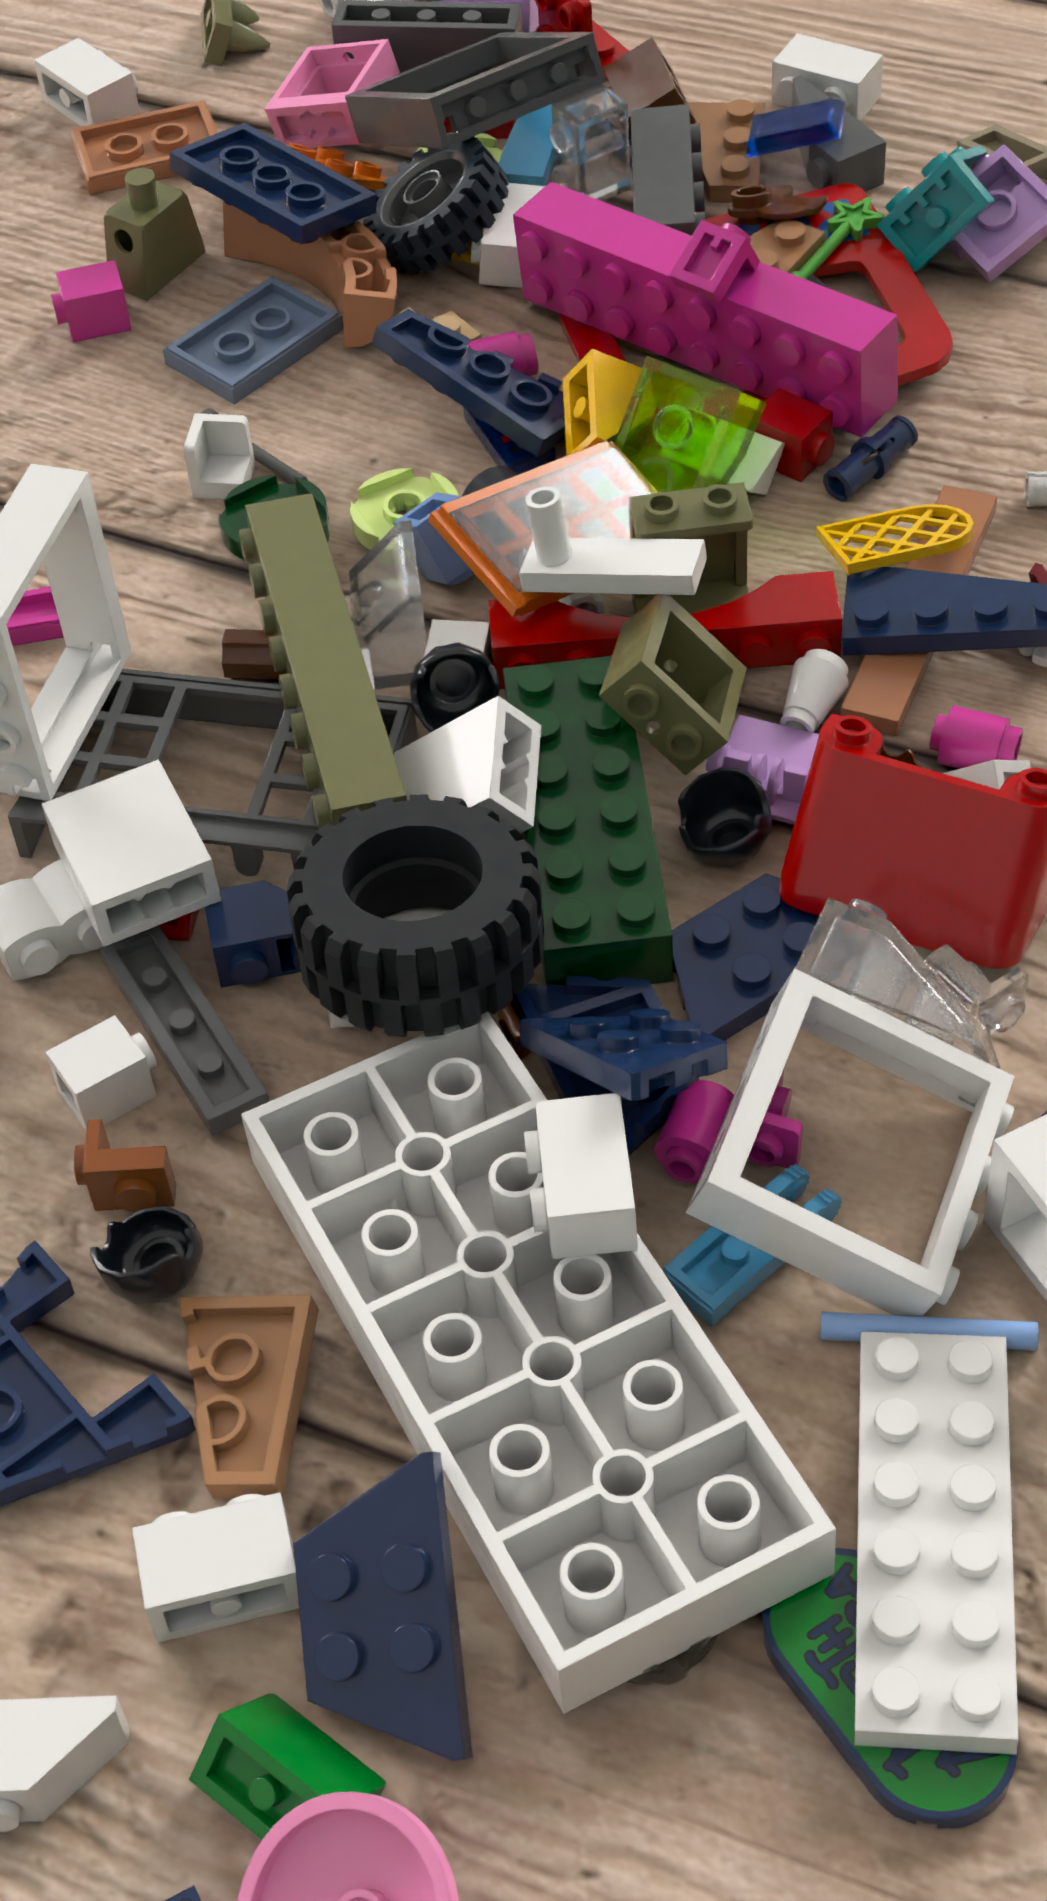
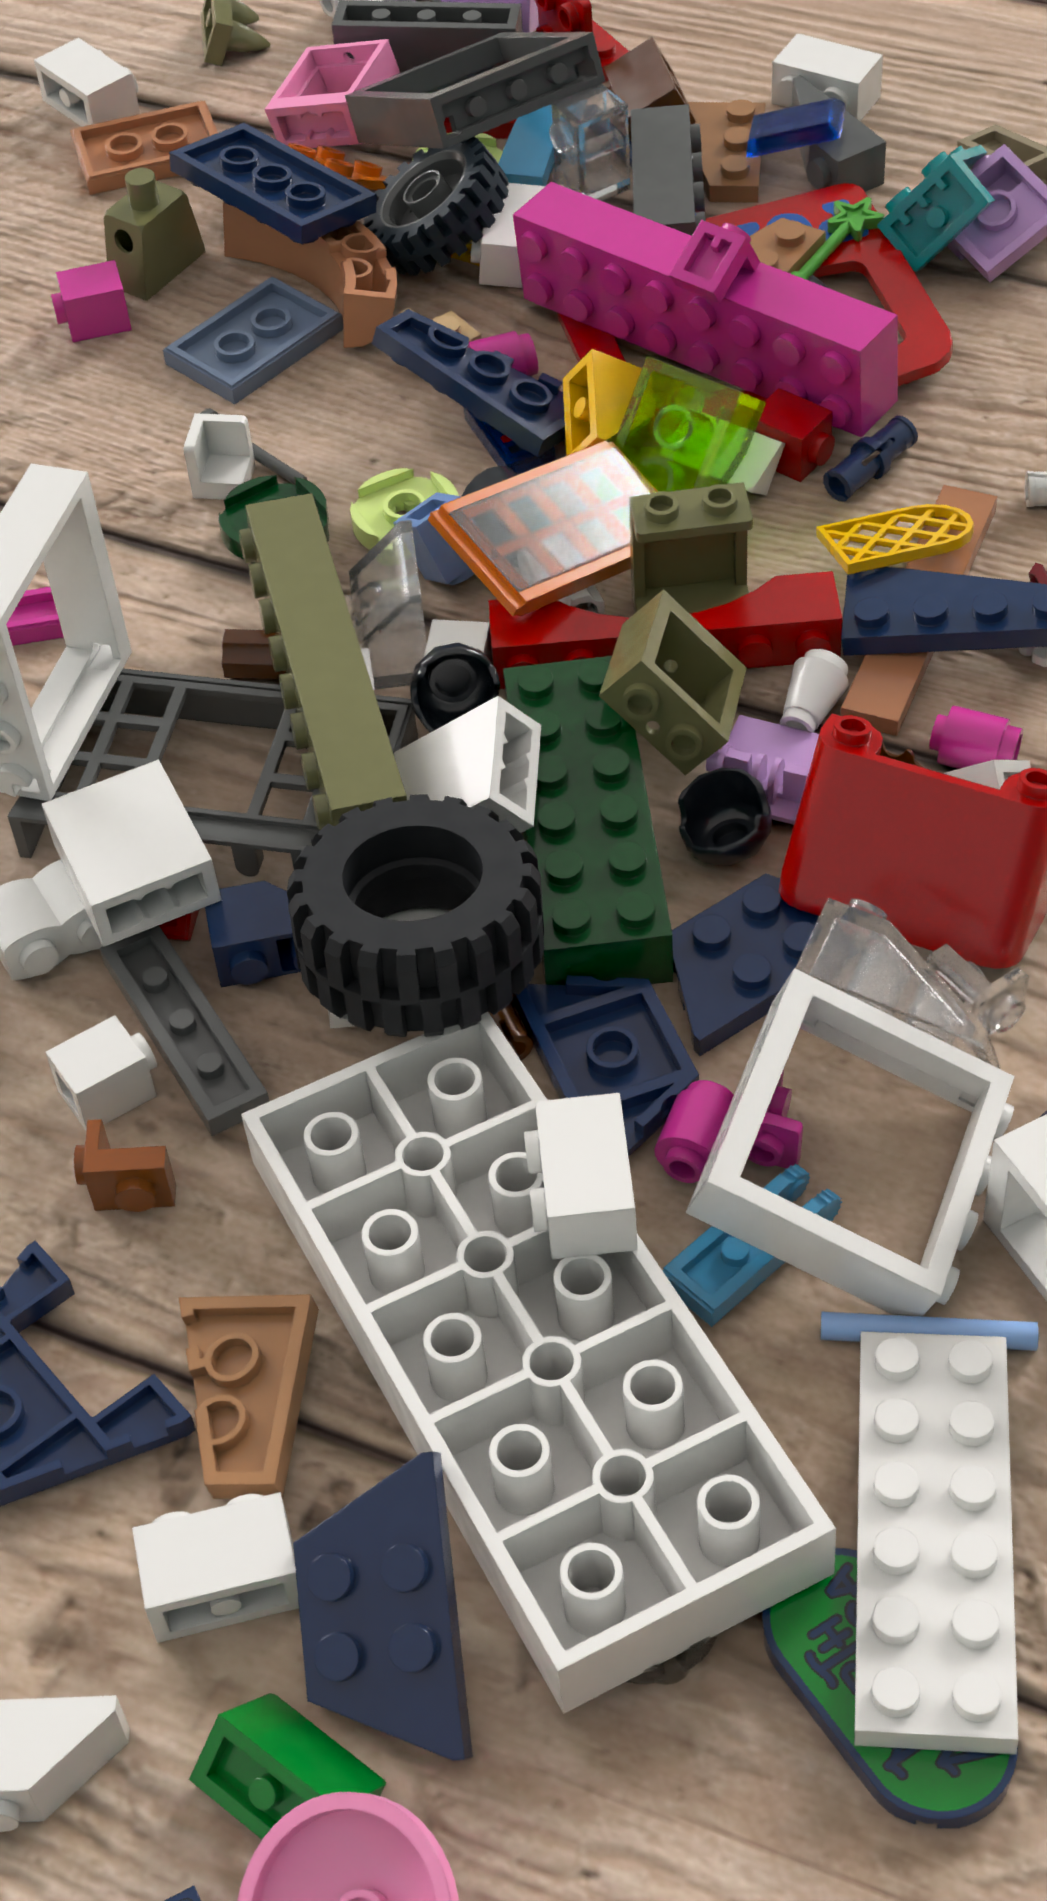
black hair [90,1205,203,1304] -> none
white piece [519,486,707,595] -> none
dark blue wing [519,1008,728,1101] -> none
reddish brown plate [727,185,828,225] -> none

